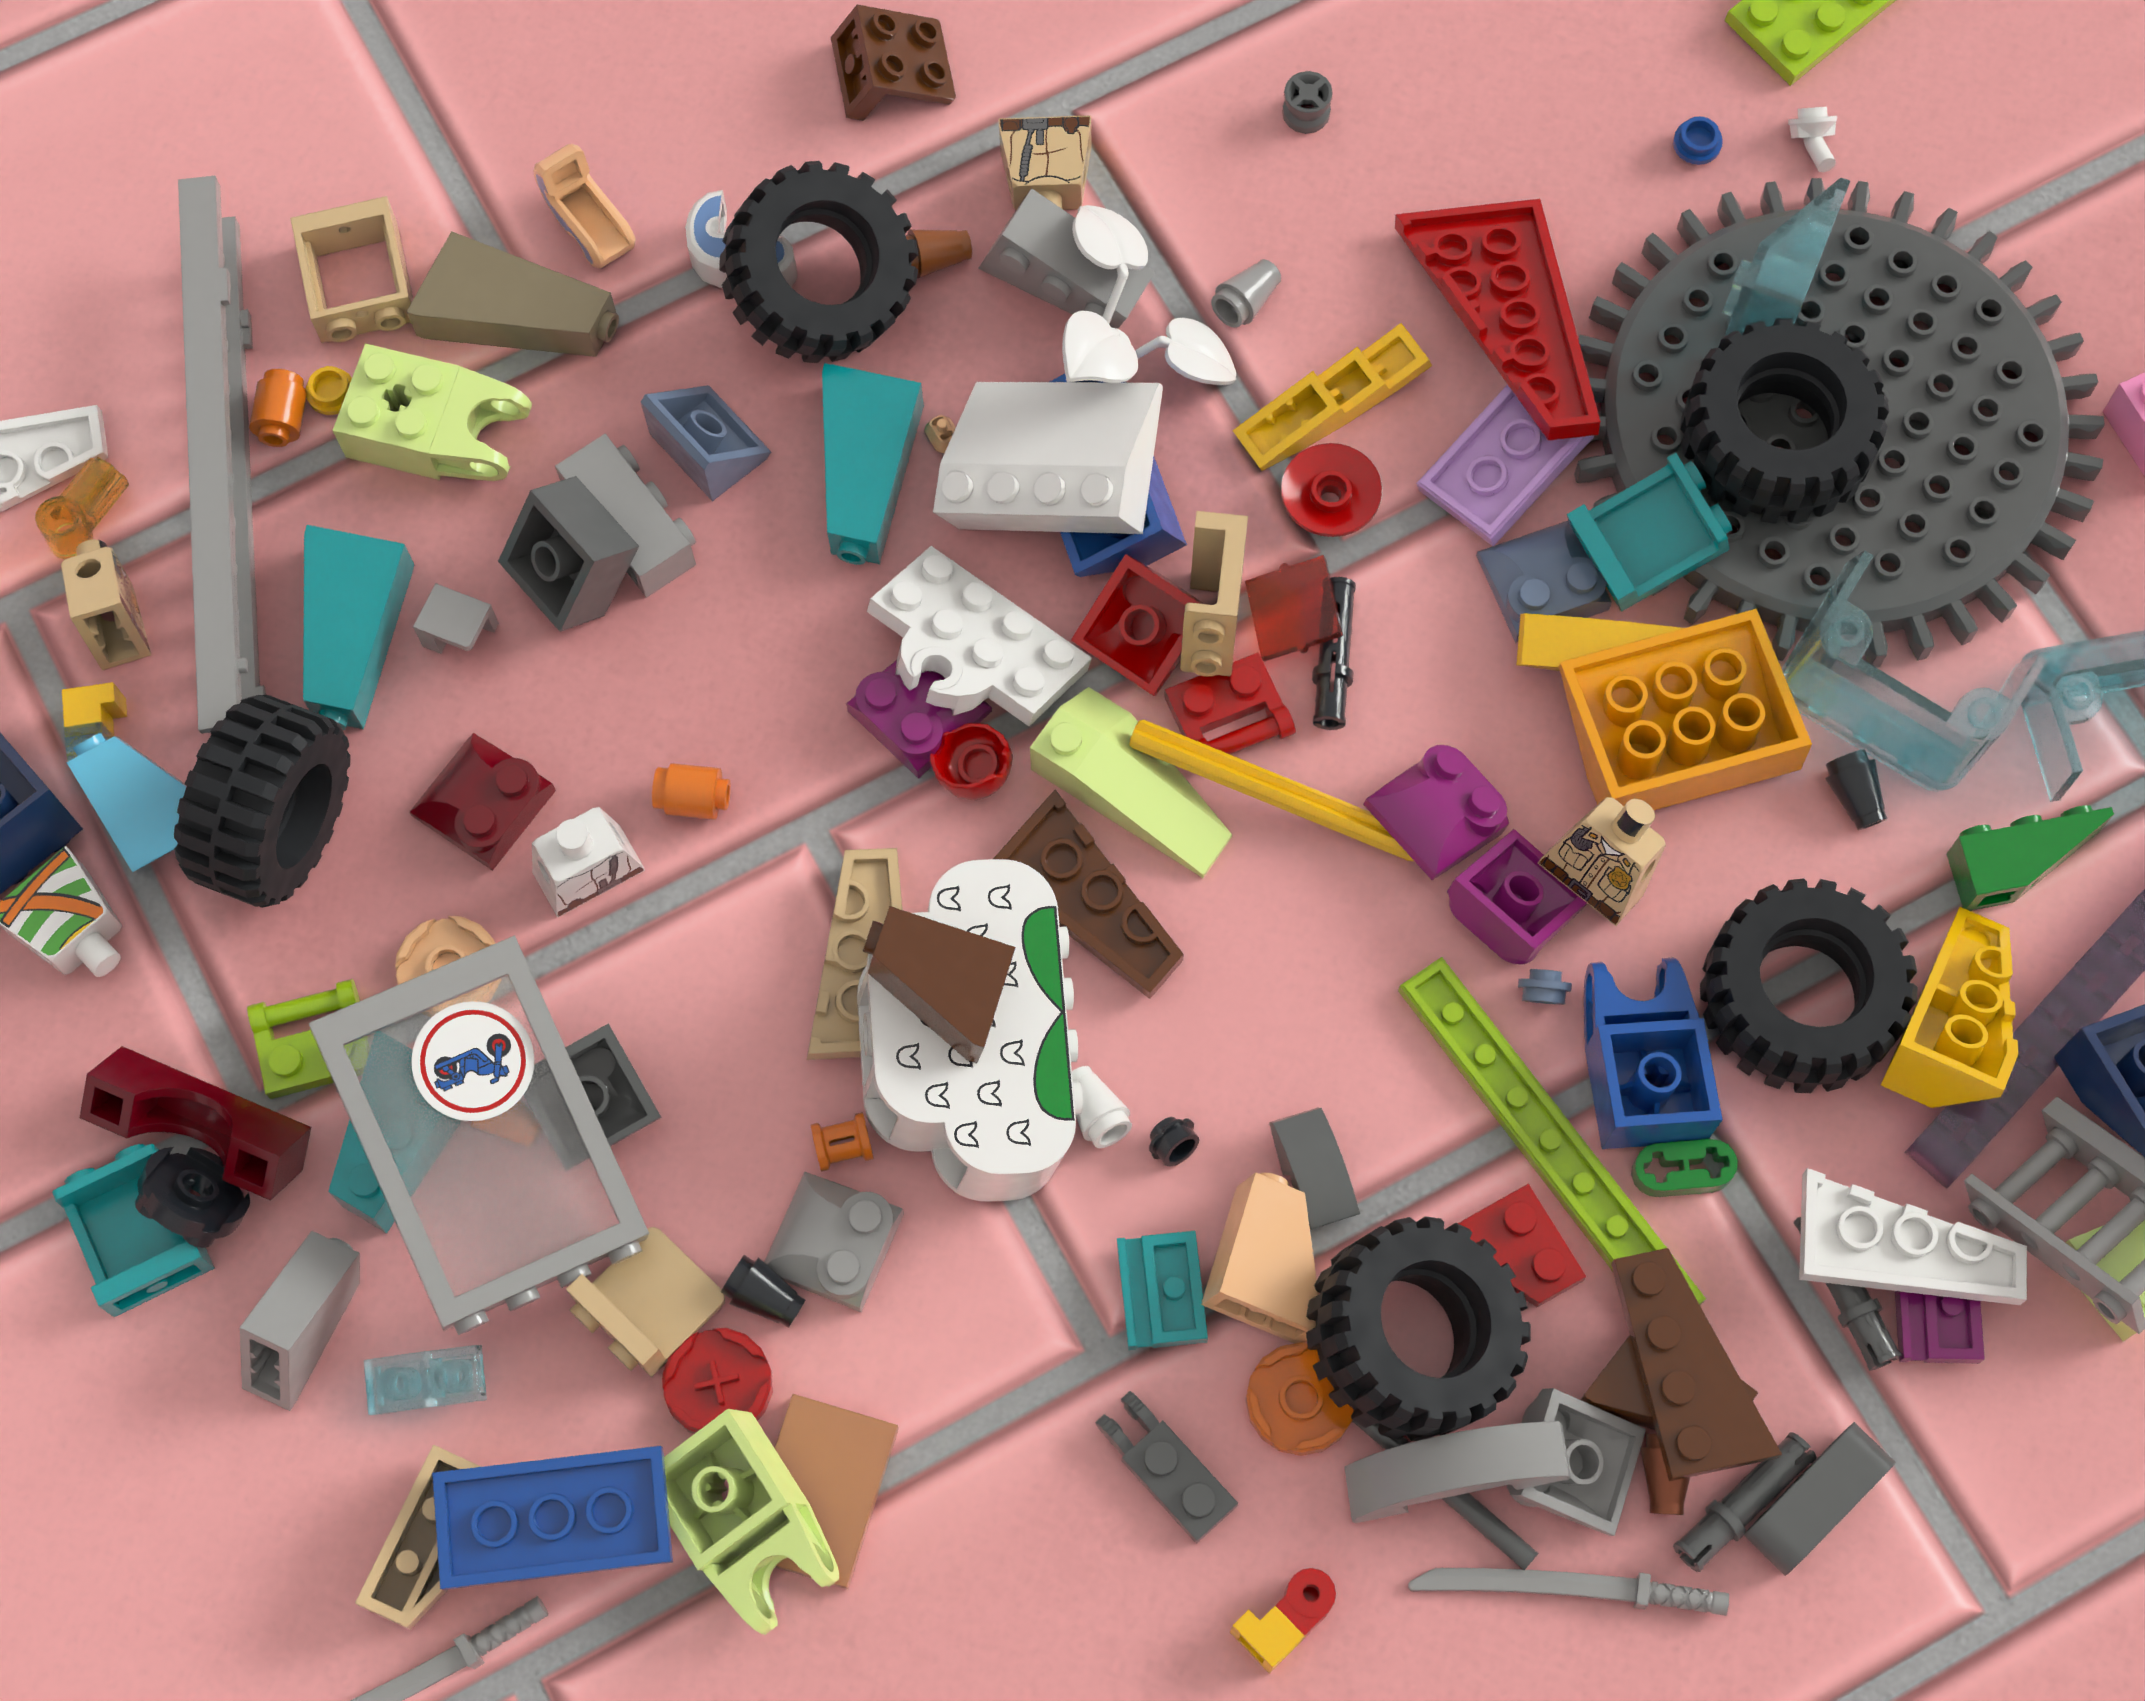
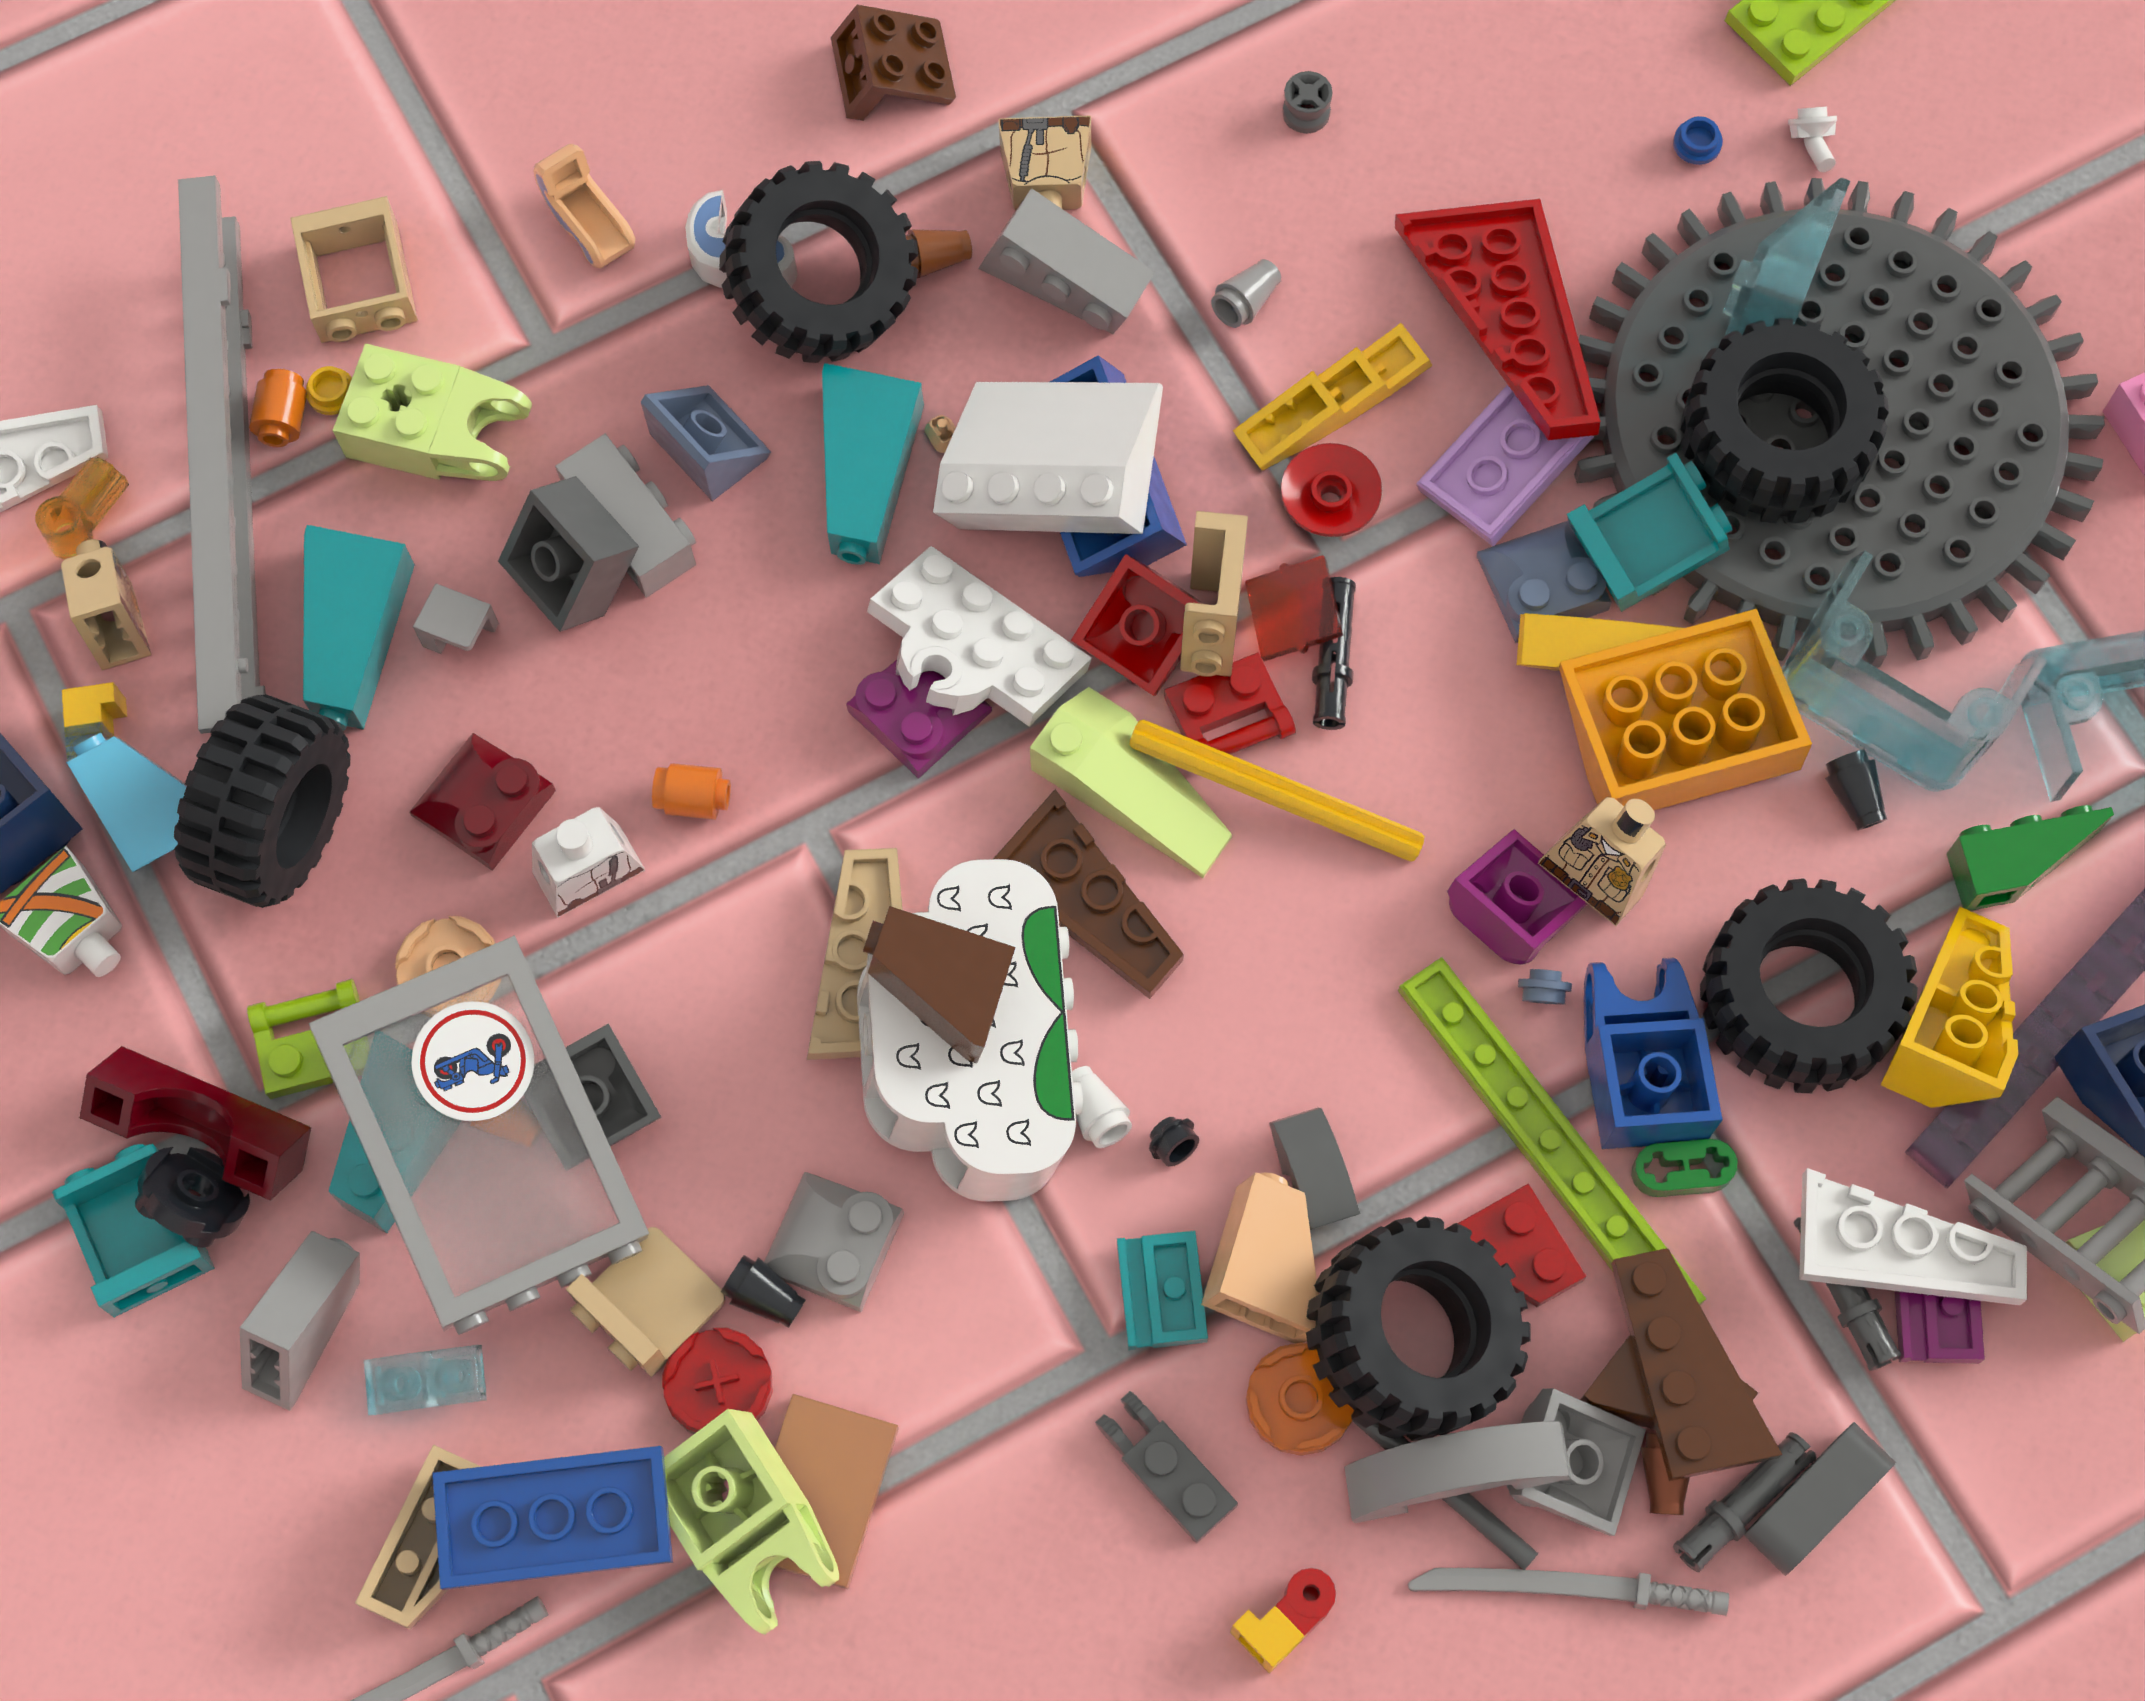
dark tan slope [407,231,619,357] -> none
orange bush [810,1112,874,1172] -> none
red hair [930,723,1013,801] -> none
white plant [1062,205,1237,385] -> none
magenta slope [1363,745,1509,880] -> none

